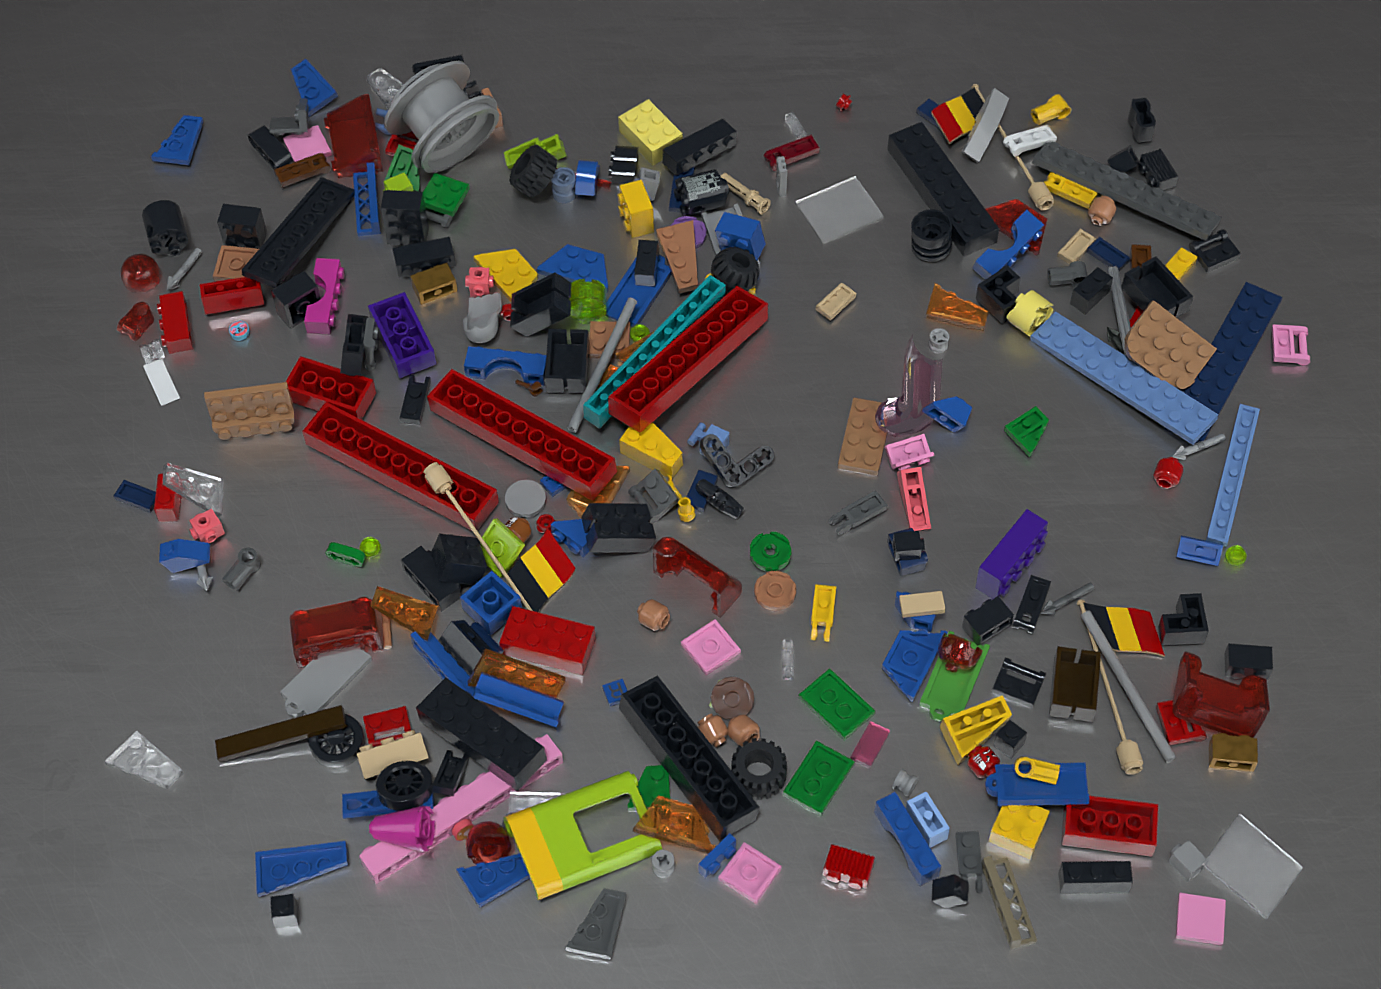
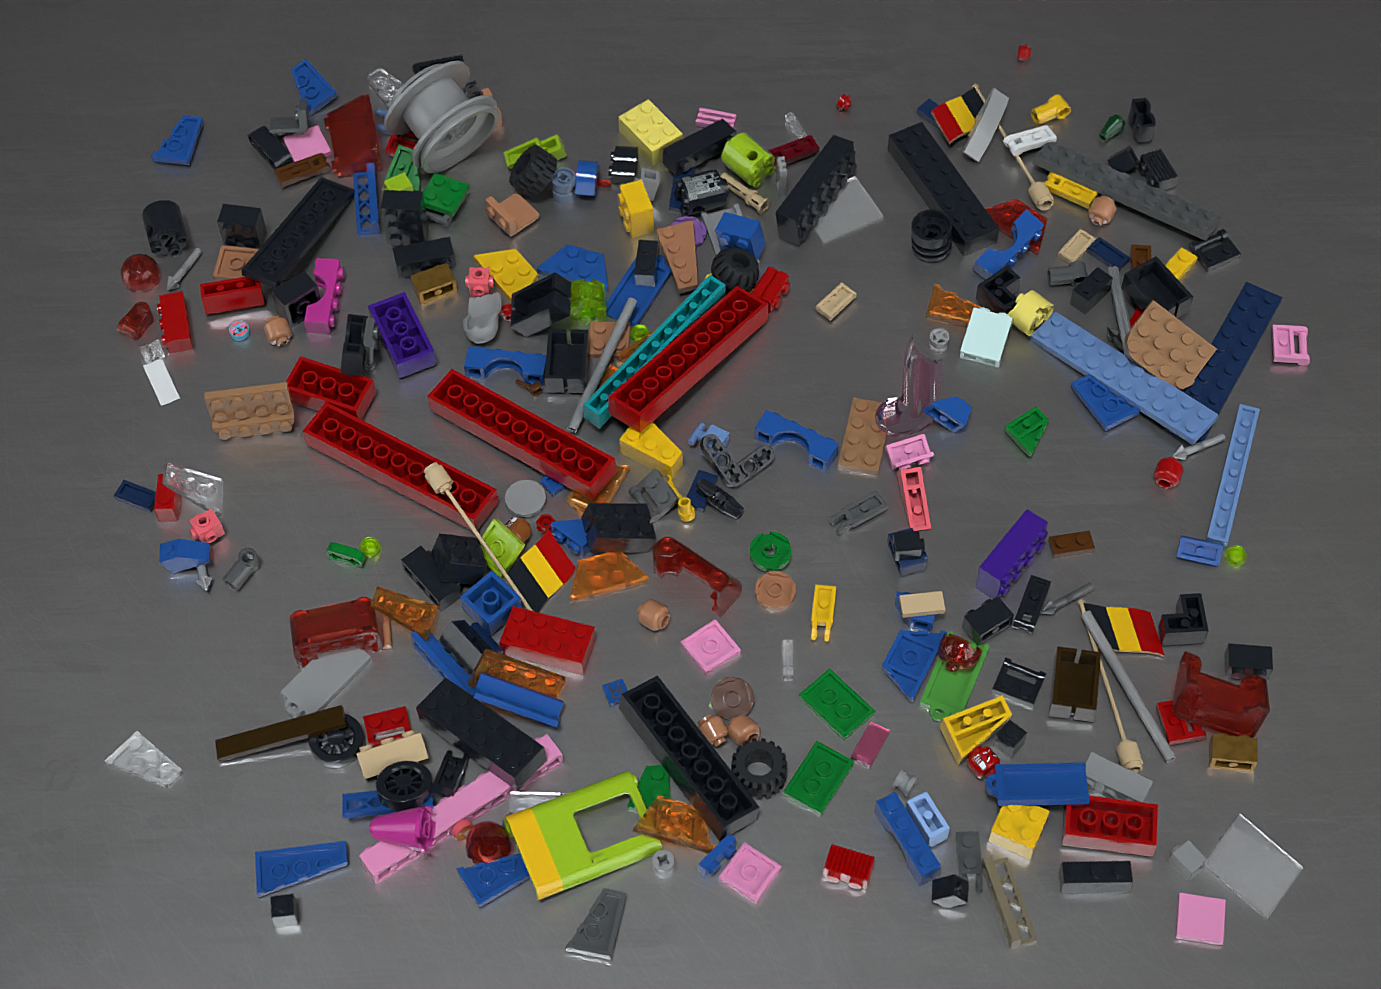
black hinge [399,375,431,425] -> none
yellow piece [1014,756,1060,784] -> none
none -> nougat head [263,315,293,346]
none -> nougat bracket [485,193,539,237]
none -> clear orange wing [570,552,650,605]
none -> bright pink tile [696,108,736,128]
none -> lime cylinder [721,132,776,188]
none -> red brick [751,266,791,314]
none -> blue arch [754,410,839,472]
none -> black brick [775,135,857,246]
none -> light aqua panel [960,307,1013,368]
none -> red plate [1017,44,1031,62]
none -> reddish brown plate [1048,530,1095,559]
none -> blue wing [1071,374,1140,431]
none -> light grey brick [1086,752,1153,802]
none -> dark green cone [1098,114,1125,142]

